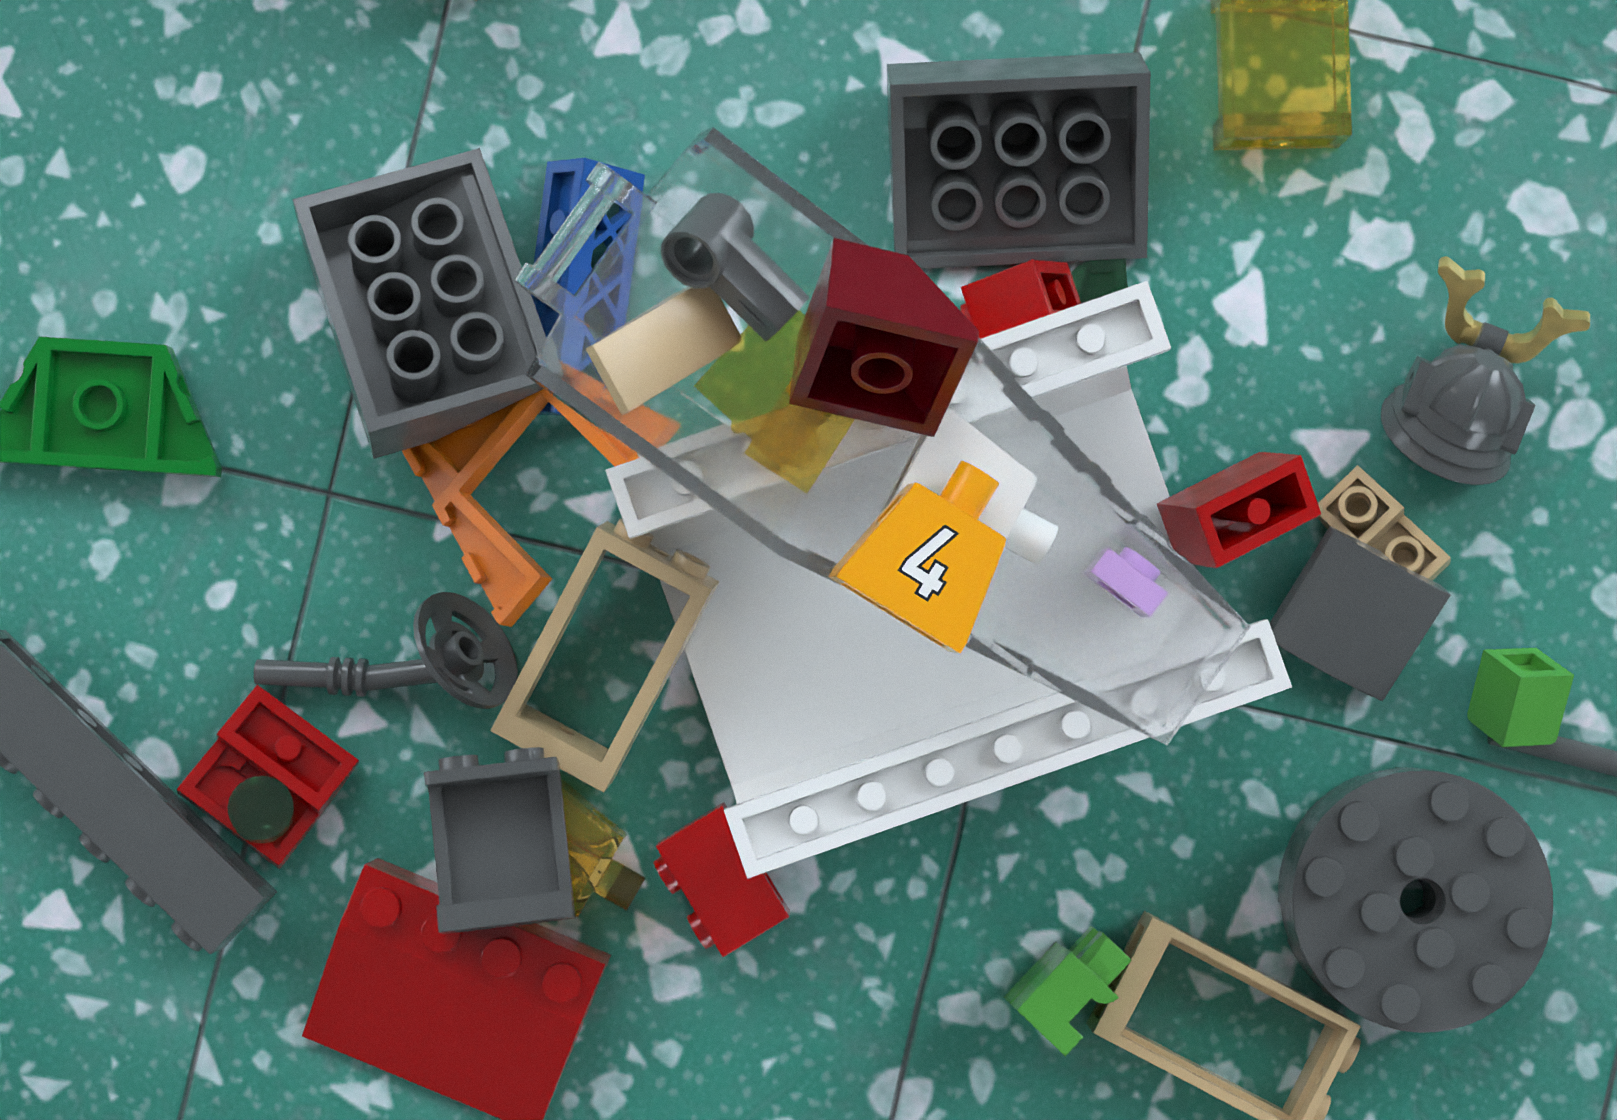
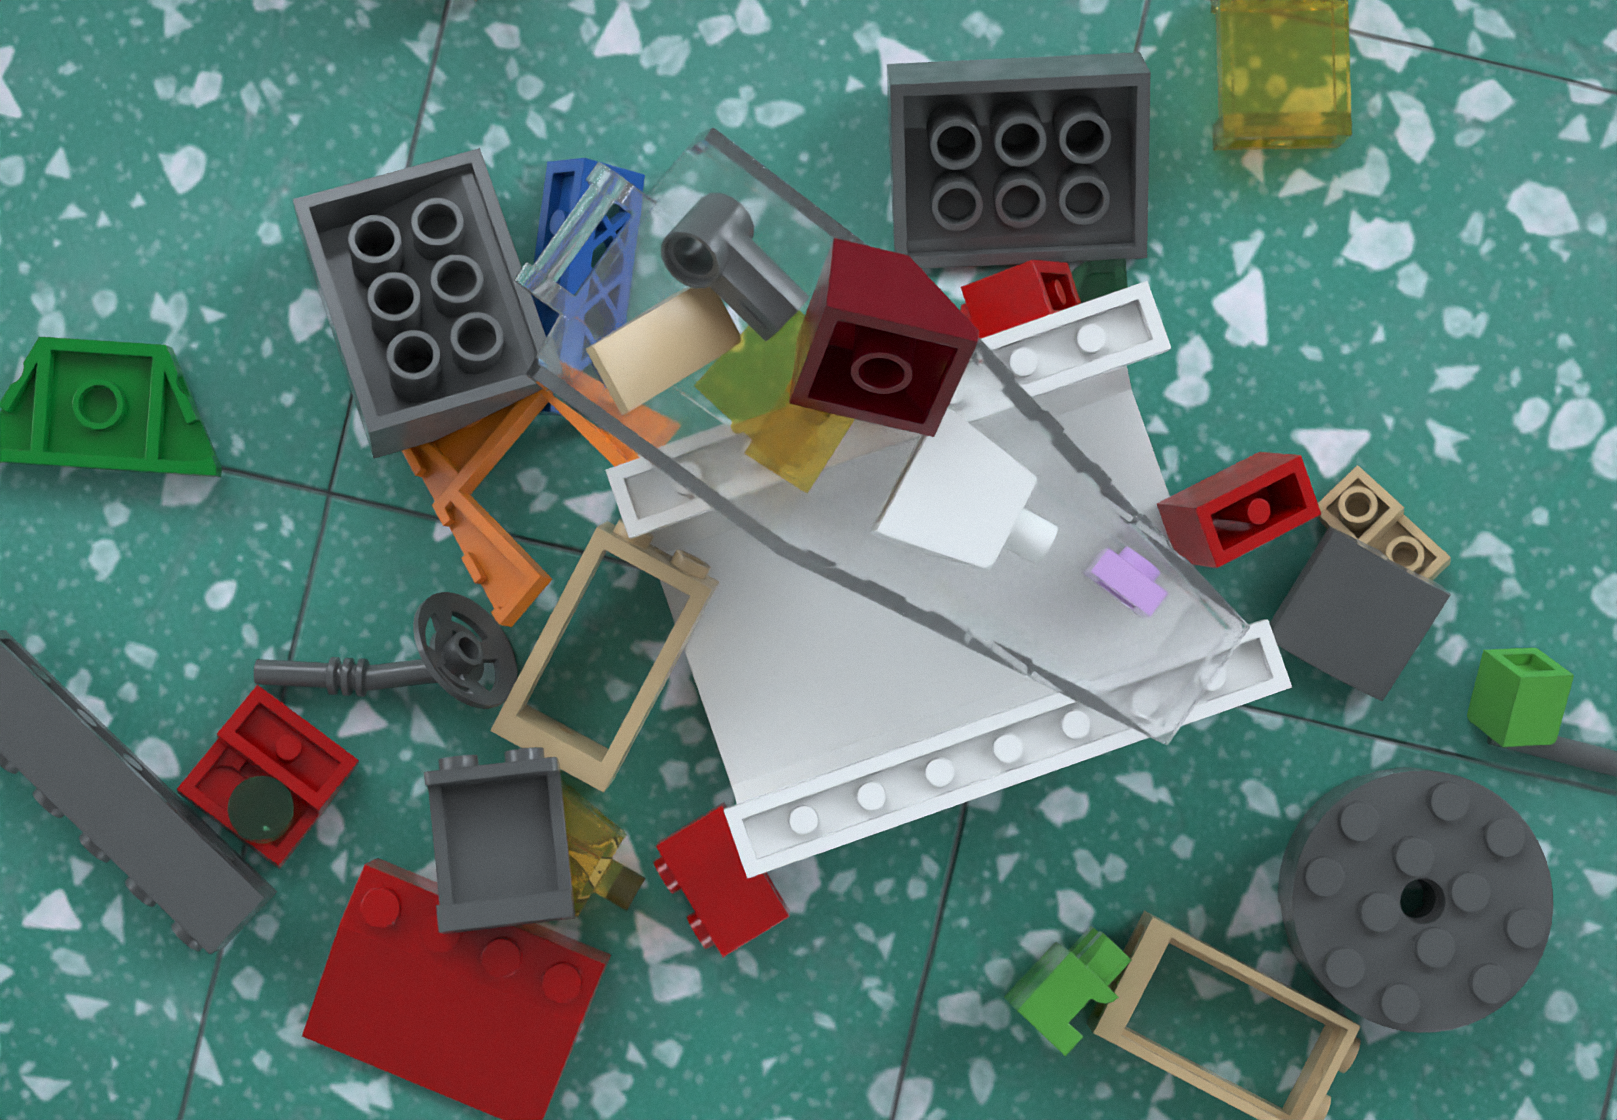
light orange torso [828,461,1006,654] -> none
dark grey helmet [1381,256,1590,485] -> none

